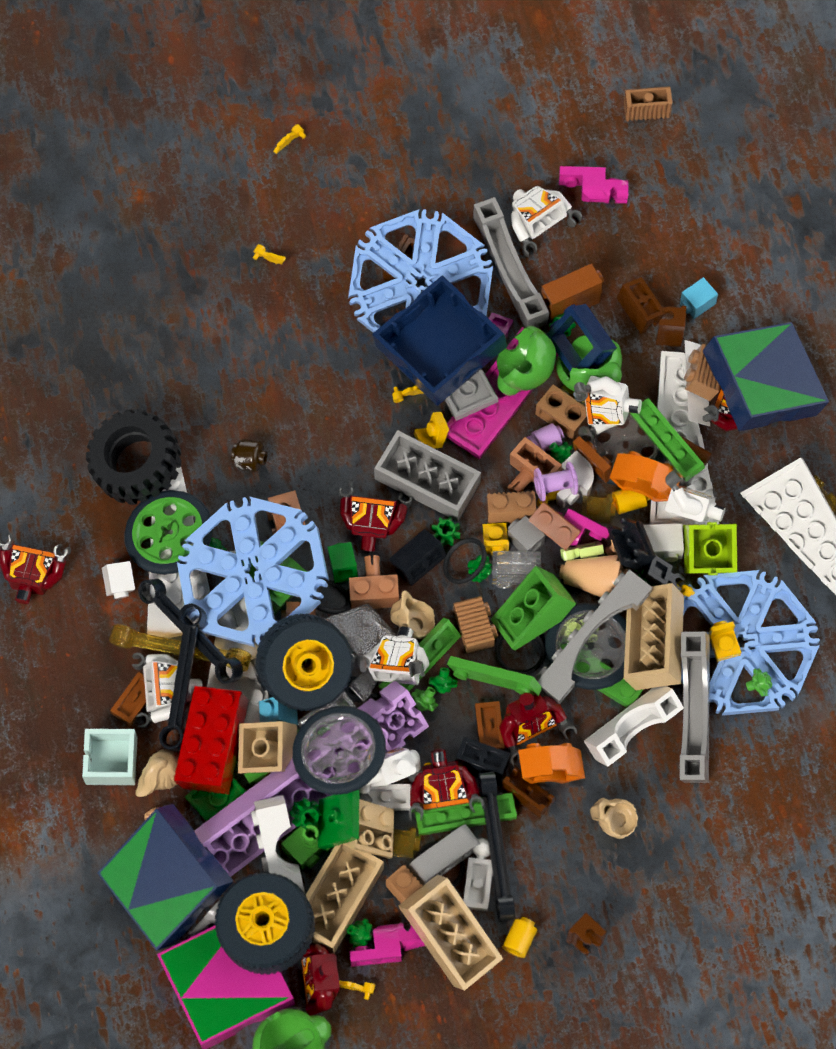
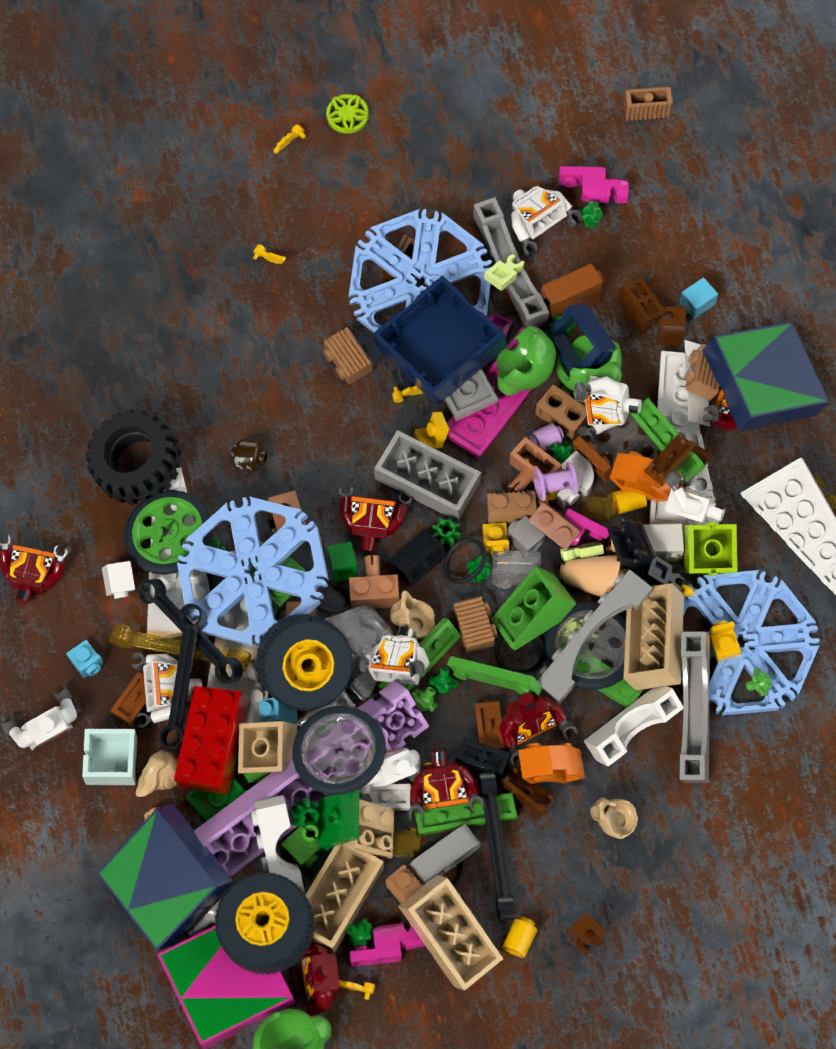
white plate [463,838,492,912] -> none
none -> white torso [0,686,77,750]
none -> medium azure bracket [66,640,104,678]
none -> medium nougat brick [323,327,373,384]
none -> lime wheel [326,94,369,134]
none -> yellowish green plate [484,254,524,291]
none -> green plant [579,201,603,228]
none -> reddish brown hinge [644,433,696,487]

